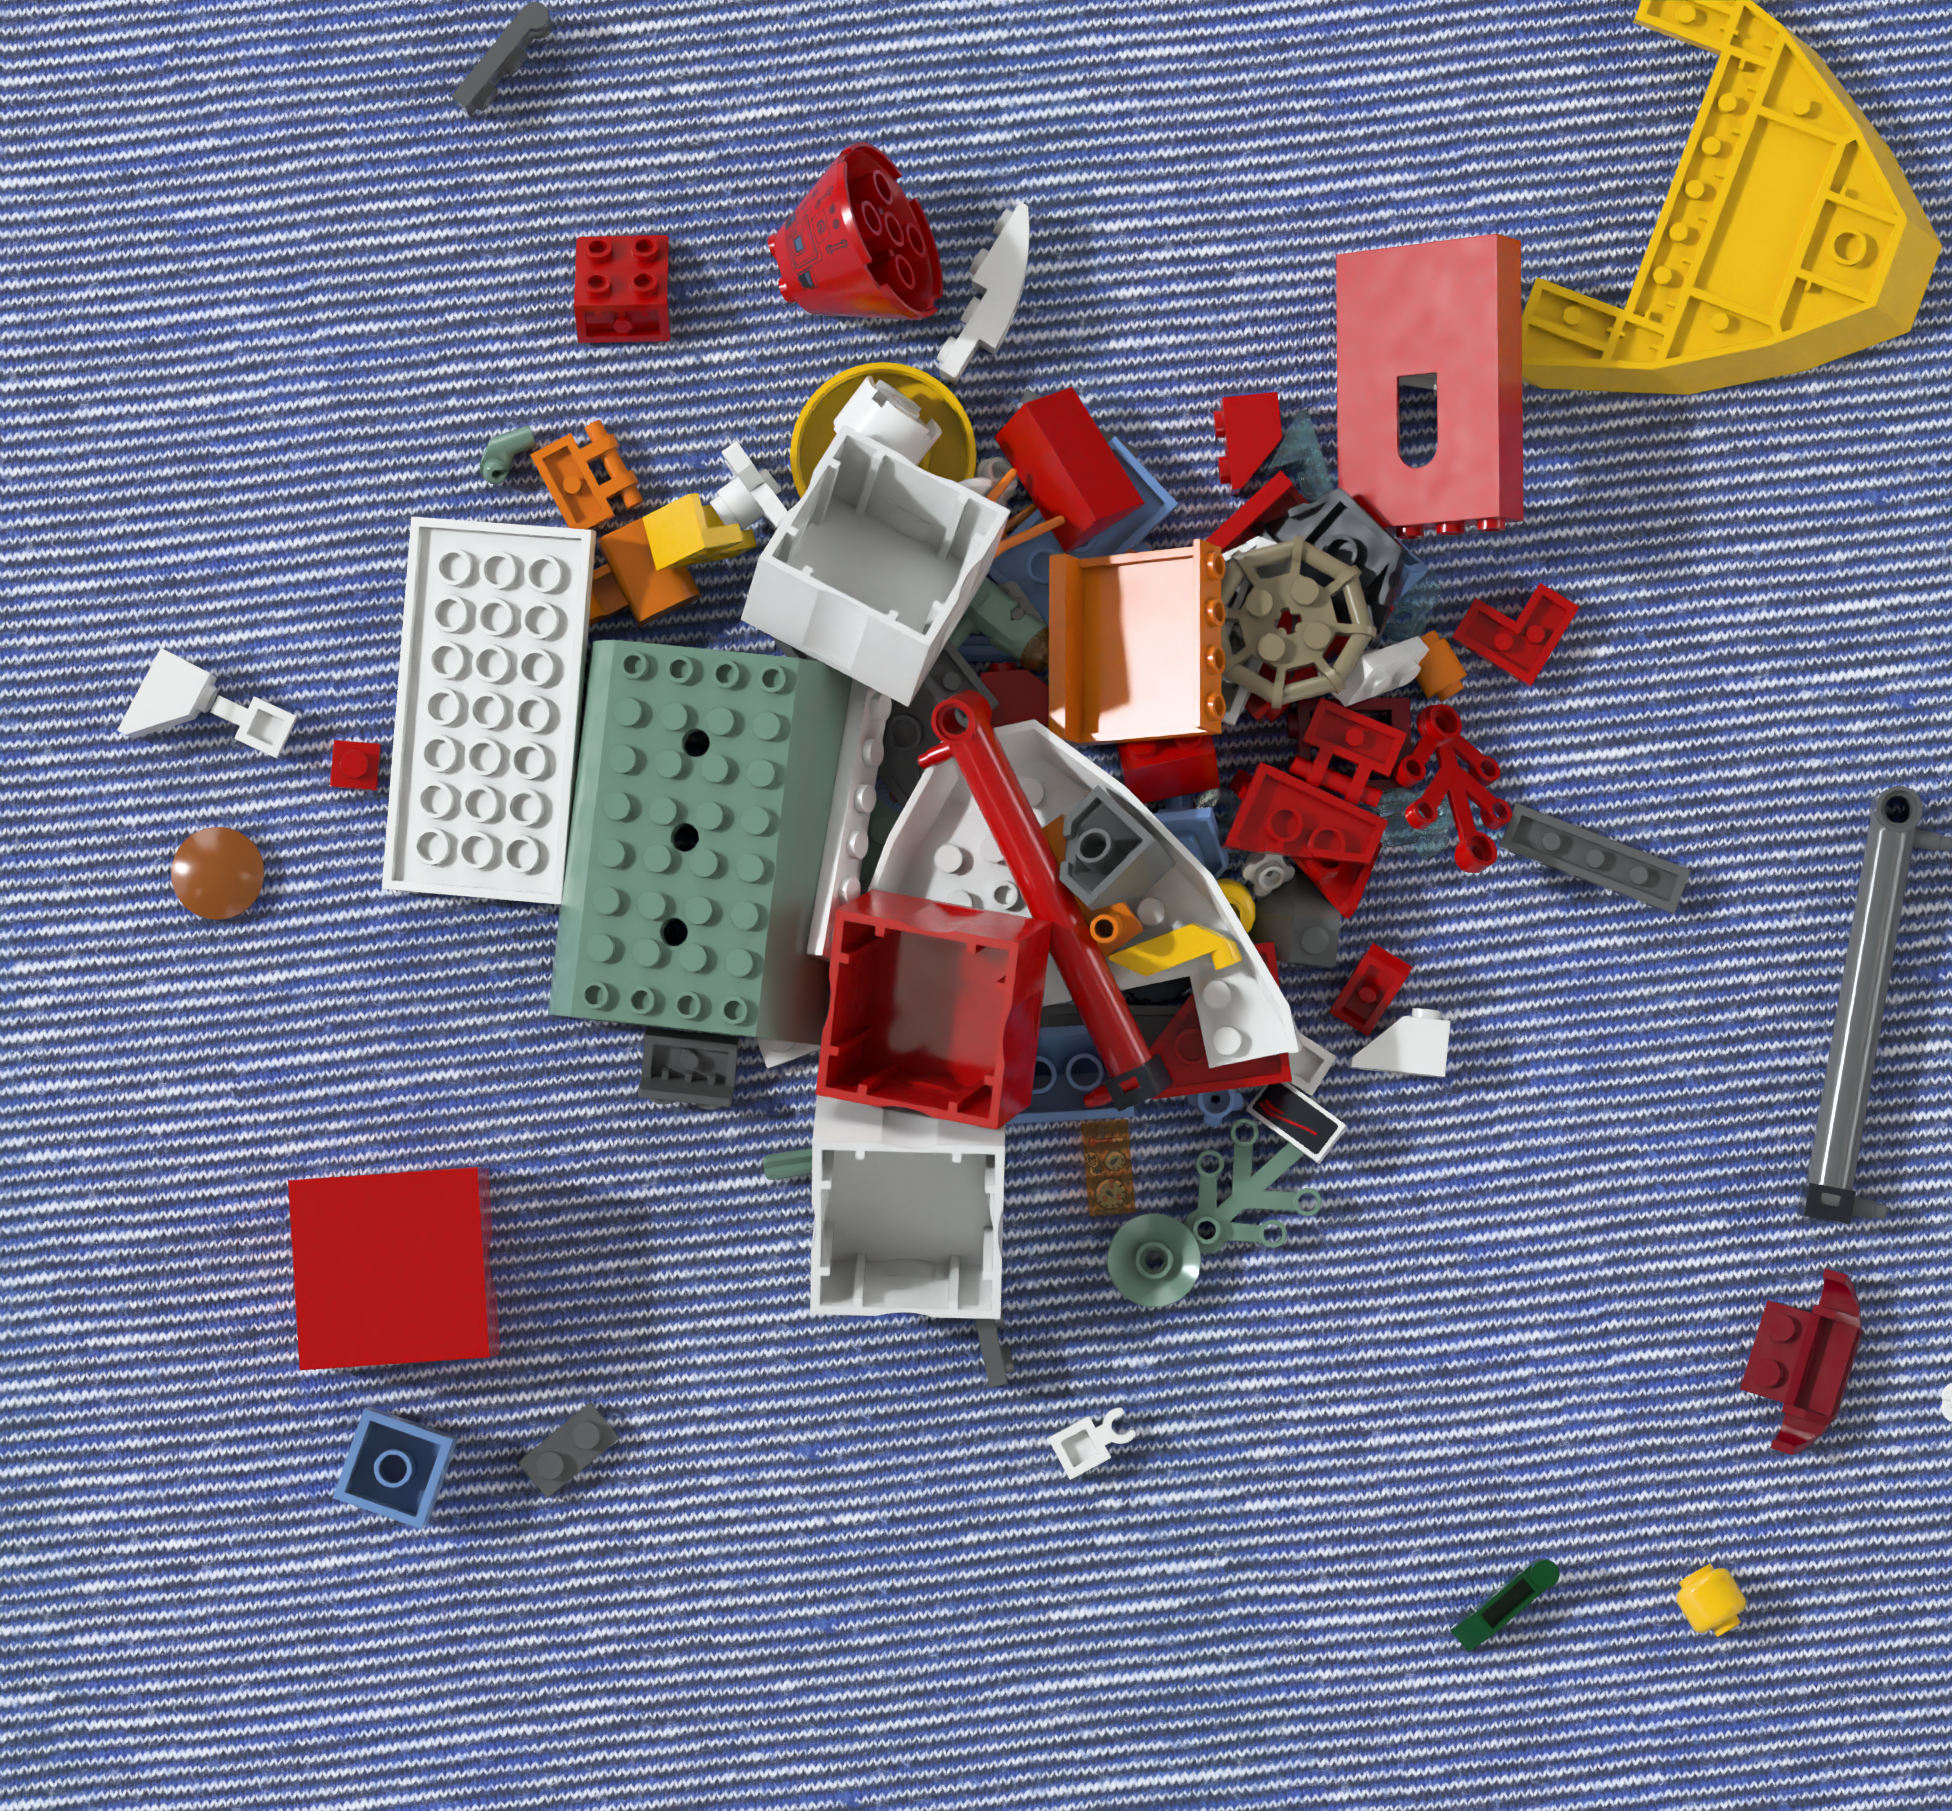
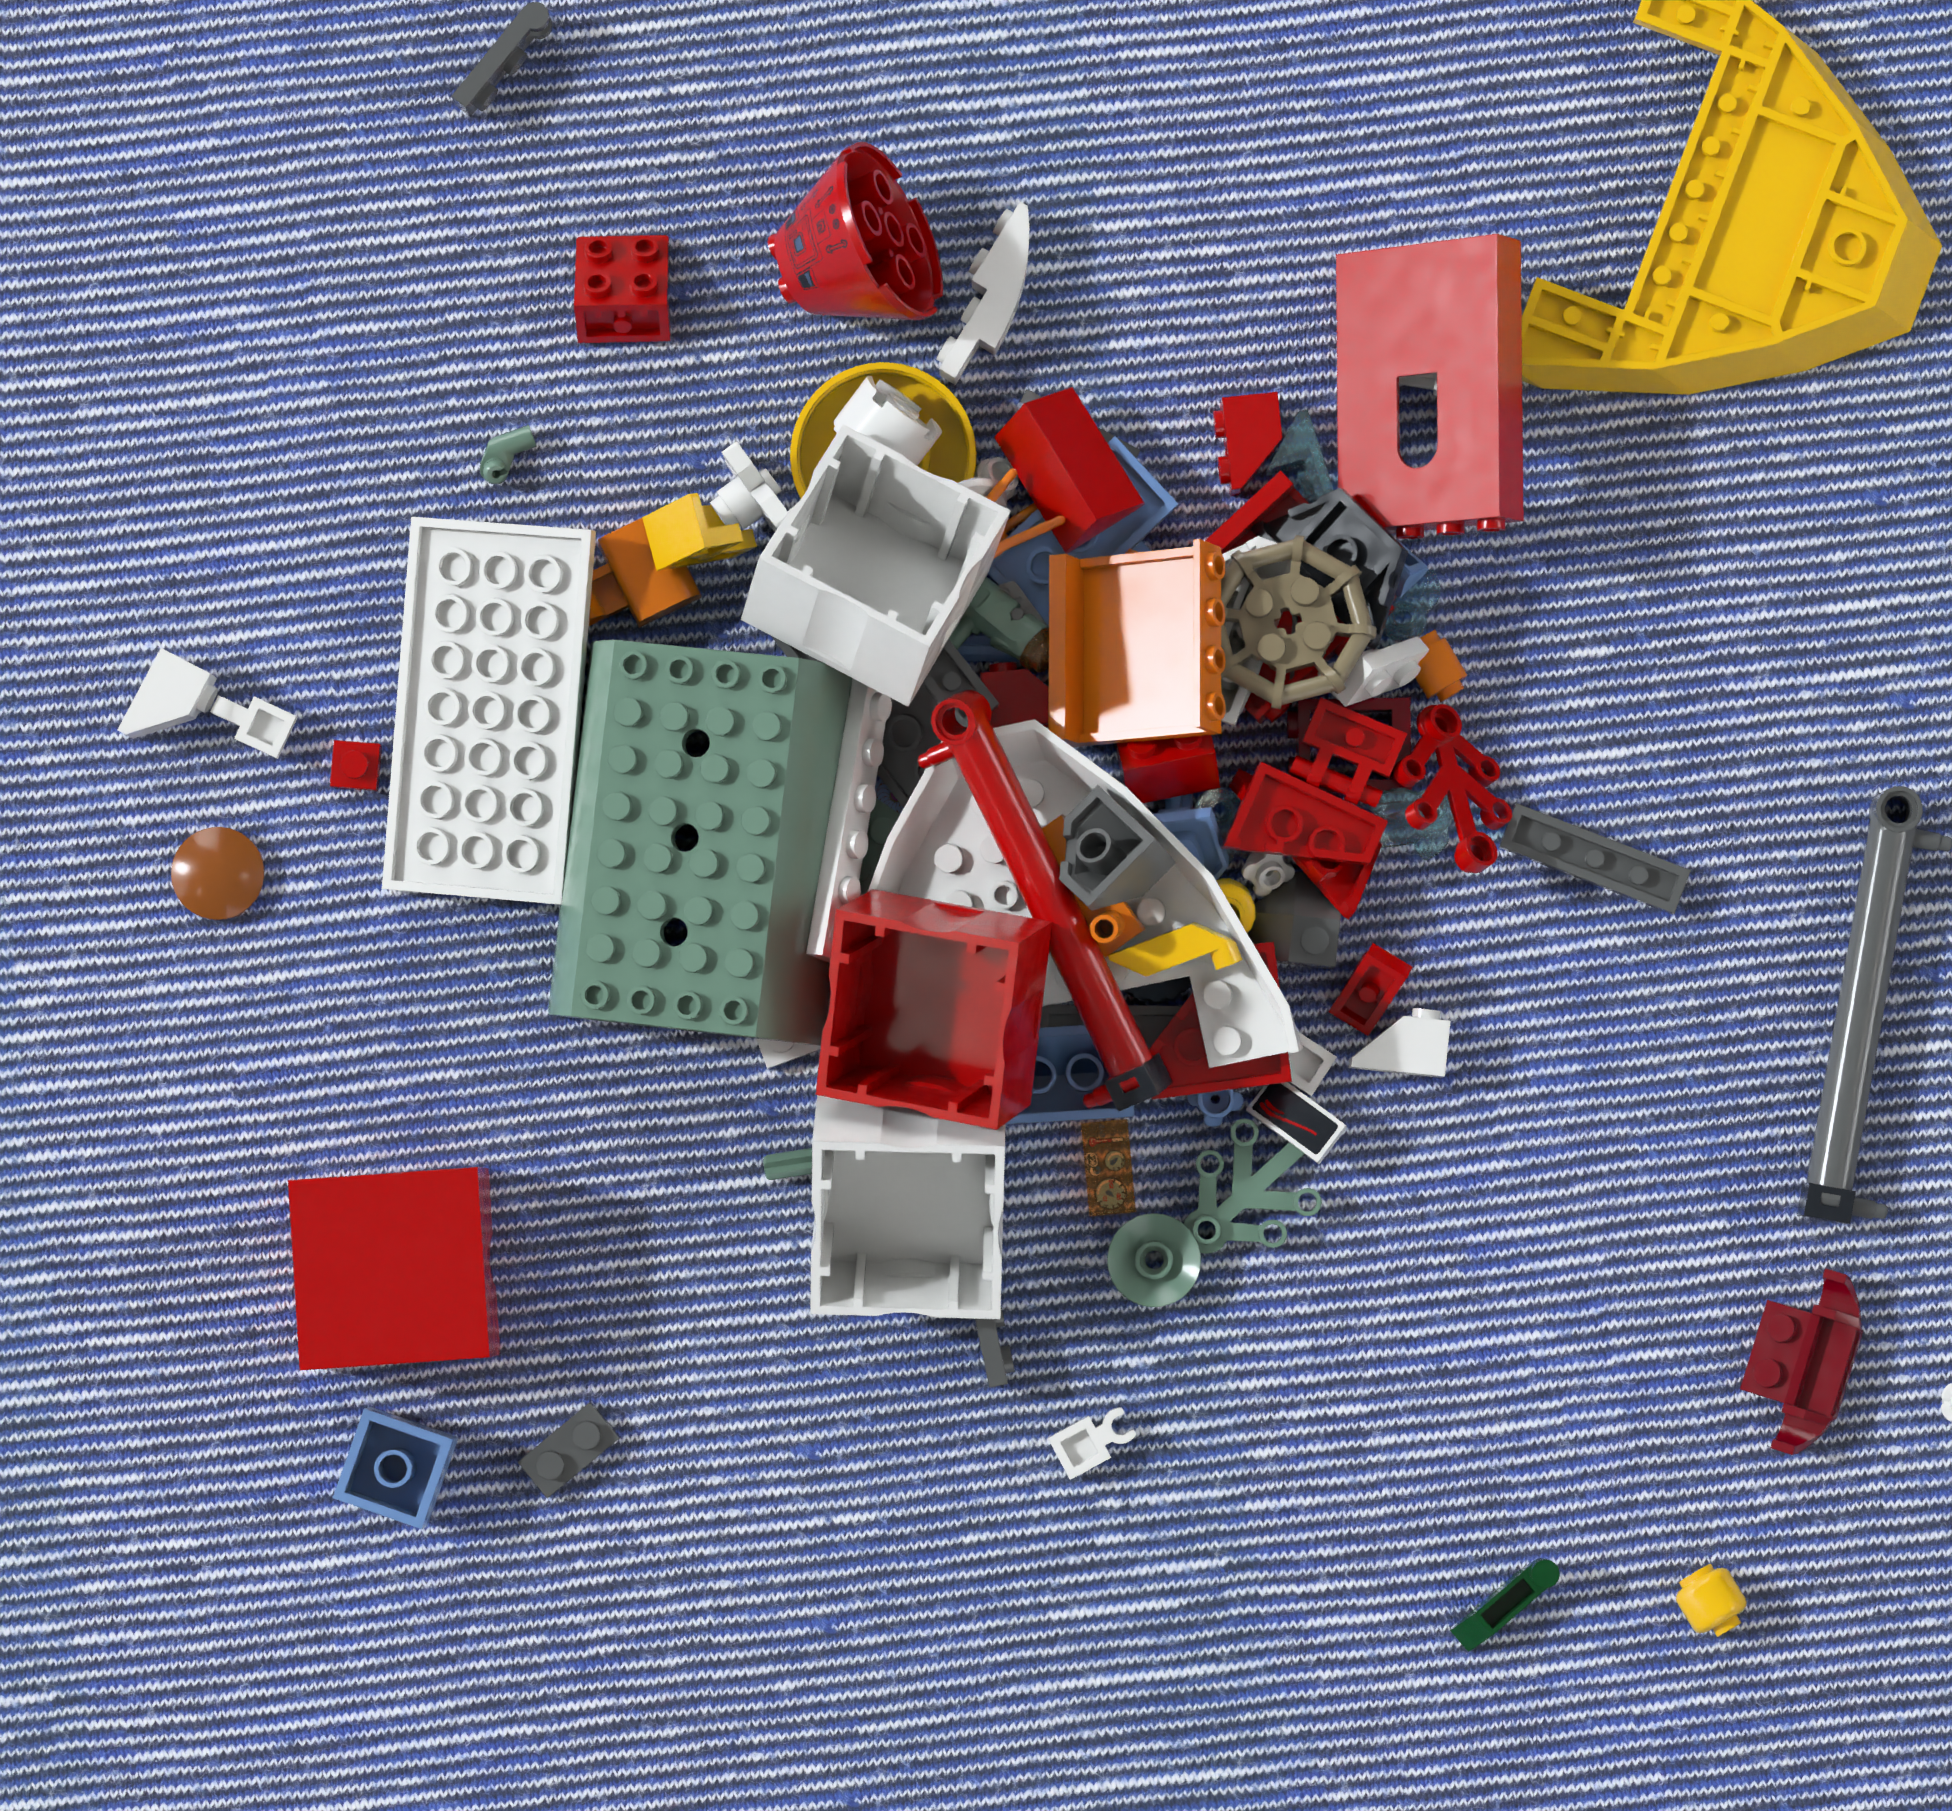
orange plate [530,420,644,530] -> none
dark grey bracket [638,1027,739,1110] -> none
red plate [1451,583,1579,688] -> none

